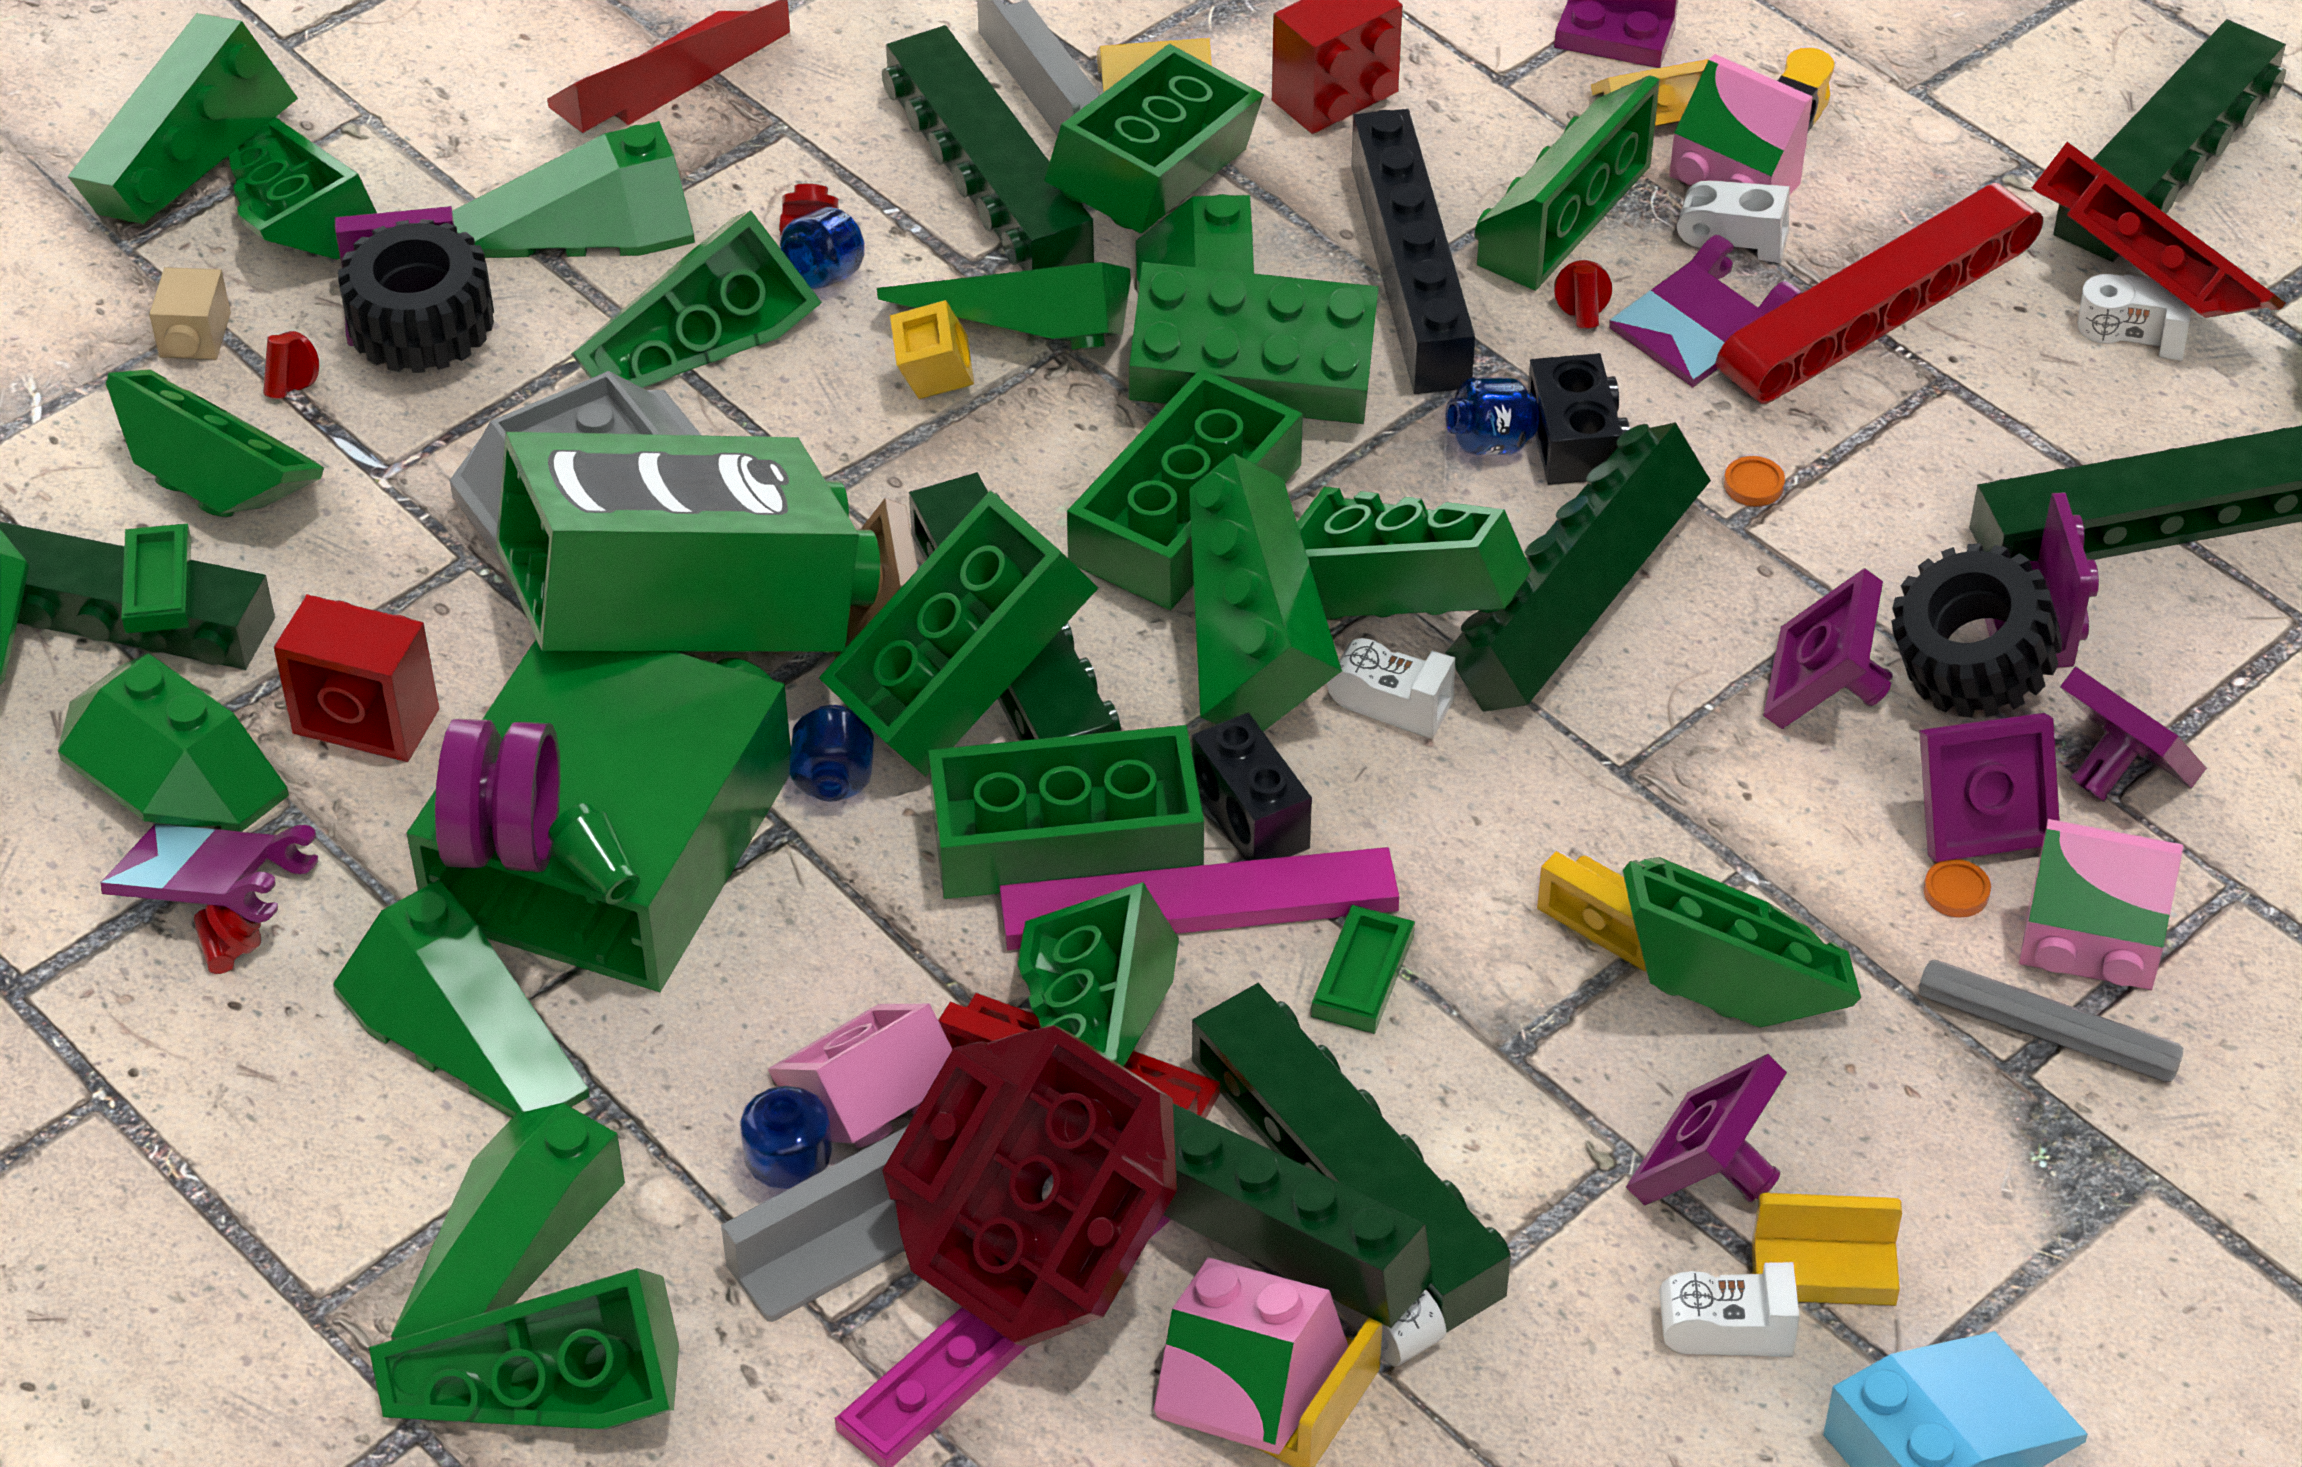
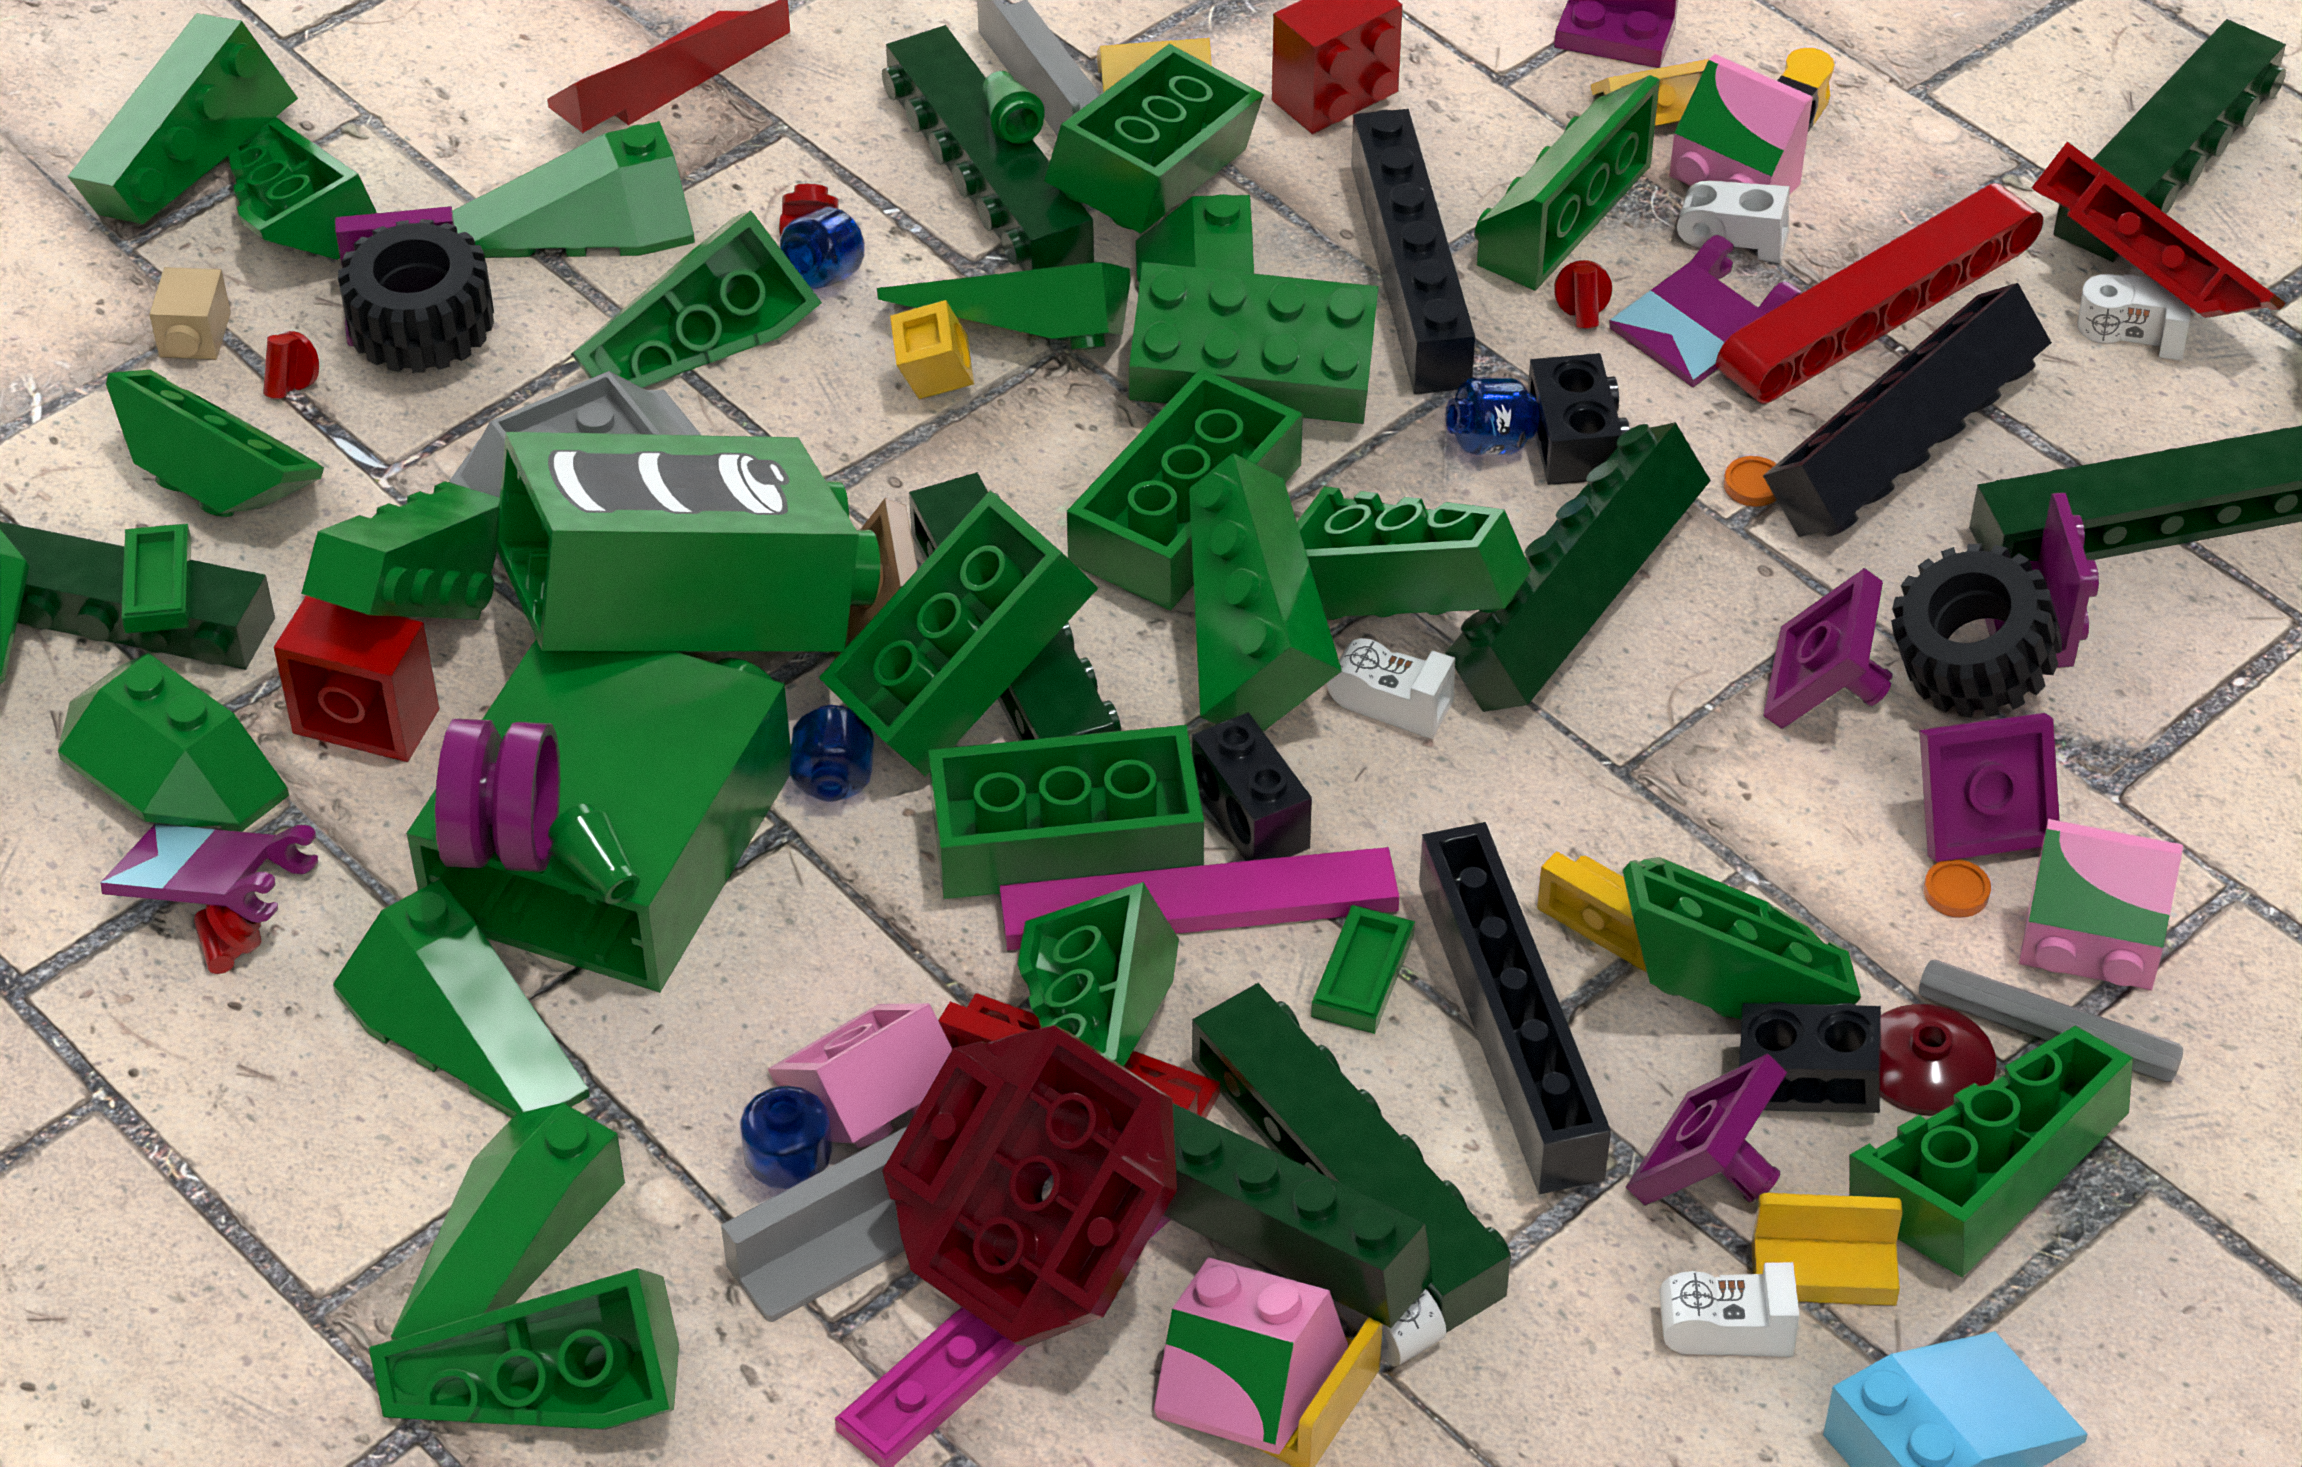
magenta tile [2060,666,2207,802] -> none
none -> green wedge [301,481,500,620]
none -> green cone [983,71,1045,144]
none -> black brick [1419,822,1611,1195]
none -> black brick [1739,1002,1882,1113]
none -> black brick [1763,283,2052,537]
none -> green wedge [1849,1025,2133,1278]
none -> dark red dish [1880,1004,1997,1116]

